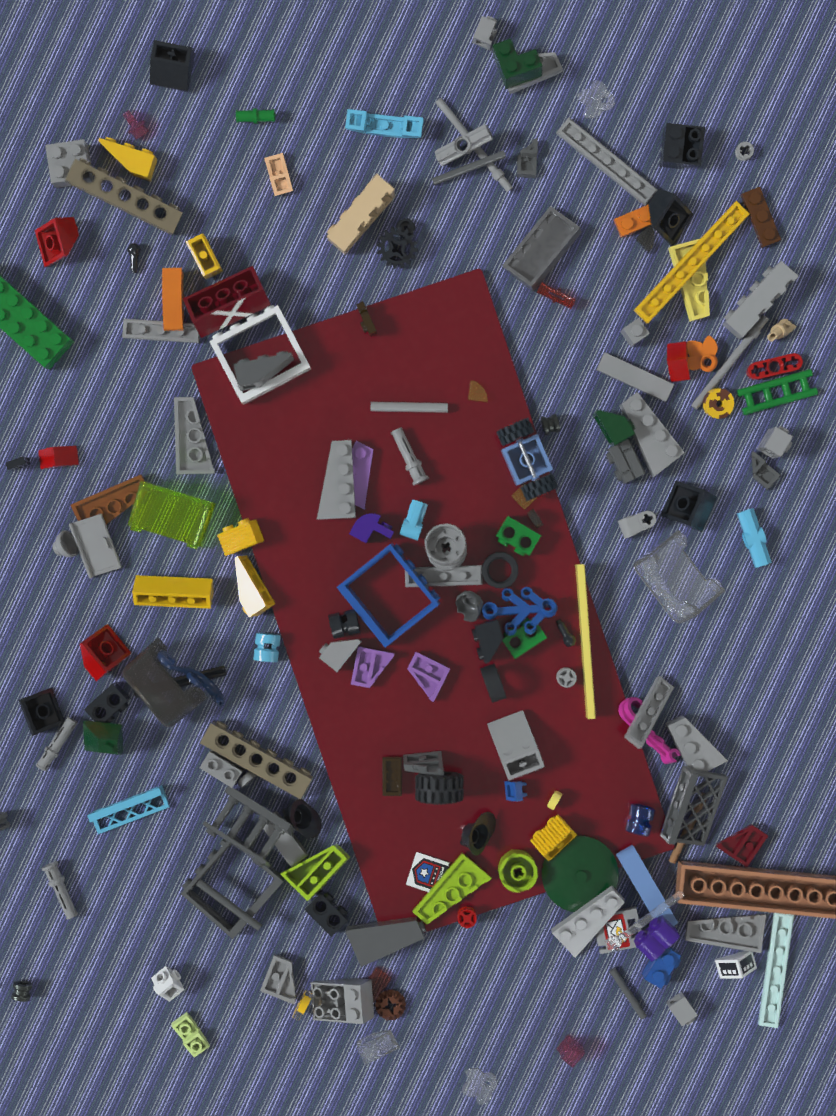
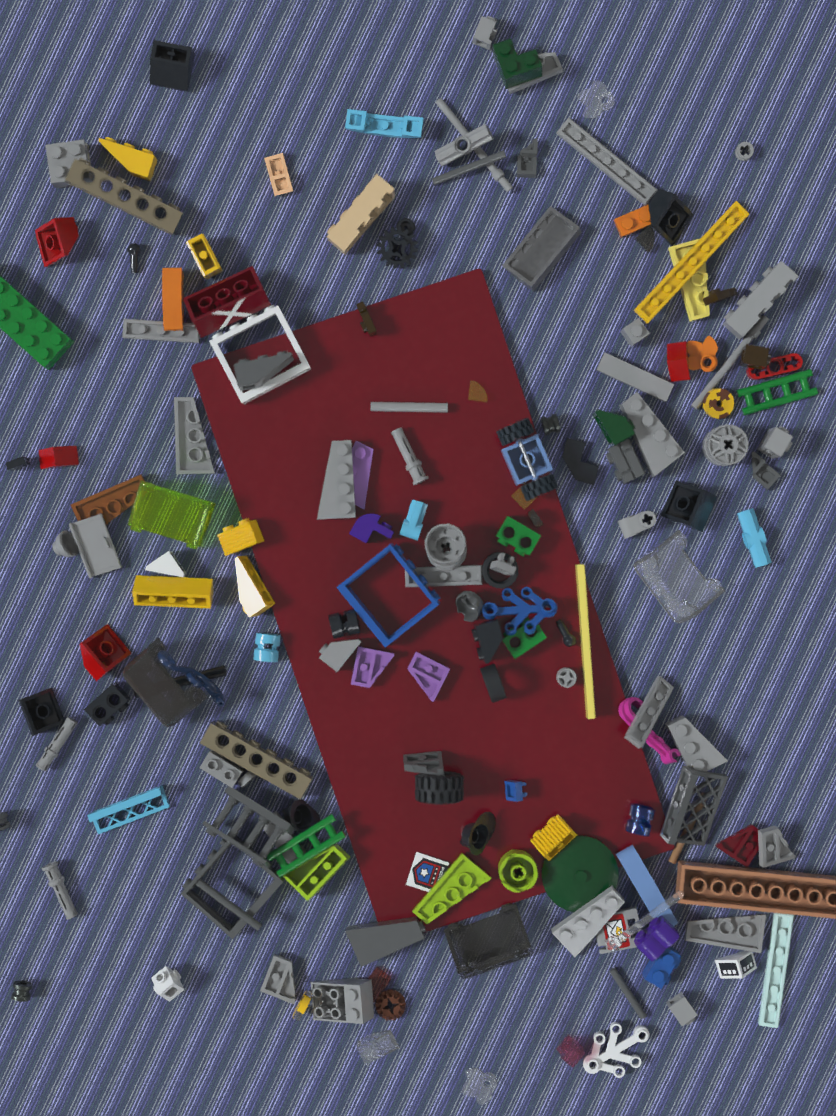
dark green slope [83,720,123,755] -> none
clear pink piece [122,110,148,140] -> none
yellowish green slope [171,1012,210,1057] -> none
green pin [236,108,276,124] -> none
black brick [304,890,349,937] -> none
dark brown plate [382,757,402,796] -> none
red wheel [457,906,477,928] -> none
light grey slope [487,710,545,781] -> none
clear red pin [537,282,576,310] -> none
light yellow tile [547,791,562,810] -> none
black slope [659,123,705,169] -> none
reddish brown plate [741,187,781,248] -> none
tan piece [767,319,796,342] -> none
none -> white slope [145,551,187,577]
none -> green bar [267,814,346,878]
none -> clear smoke windscreen [444,903,534,979]
none -> light grey tile [490,553,516,575]
none -> black tile [562,438,599,485]
none -> white plant [583,1022,650,1078]
none -> light grey wheel [702,424,749,466]
none -> dark brown plate [703,287,738,306]
none -> dark brown brick [740,344,771,370]
none -> light grey wing [758,825,795,868]

